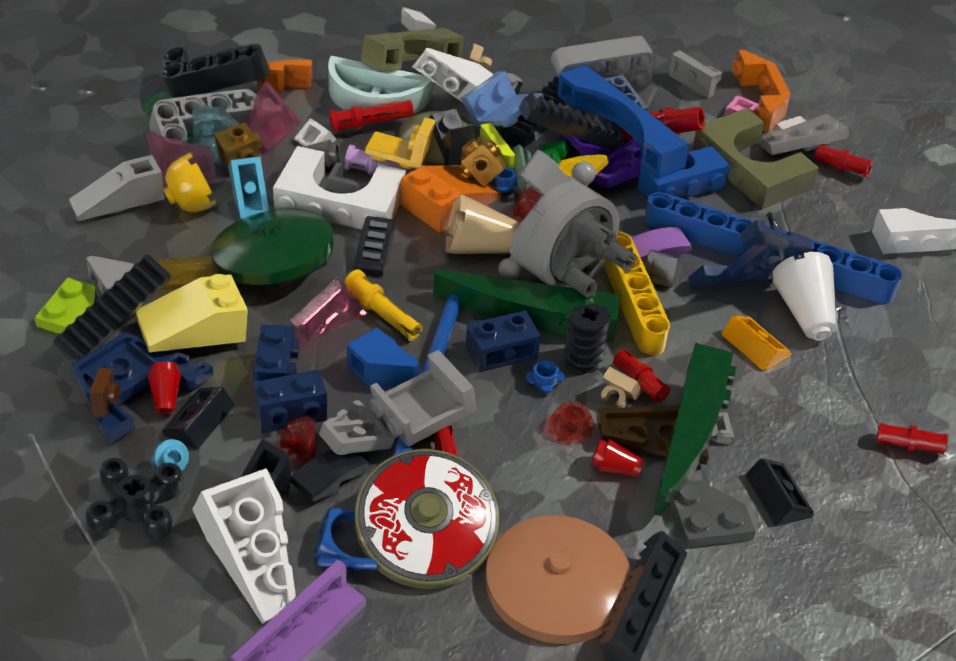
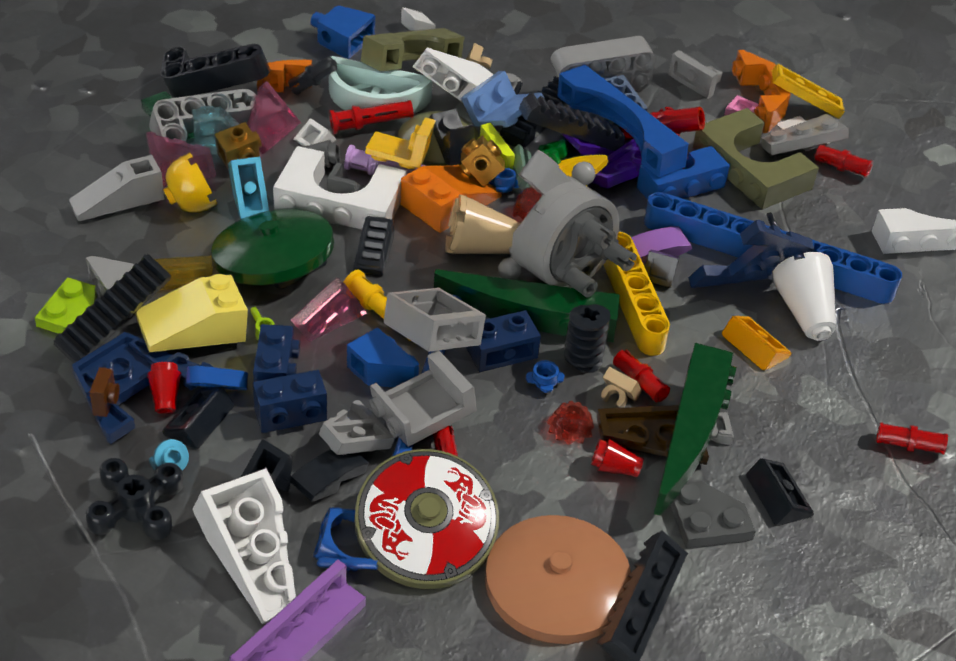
clear red cone [280,415,316,462] -> none
none -> blue beam [186,366,249,390]
none -> lime hand [250,307,275,340]
none -> black axle [288,56,338,95]
none -> blue torso [310,6,375,59]
none -> light grey window [383,288,486,352]
none -> yellow tile [772,64,845,119]

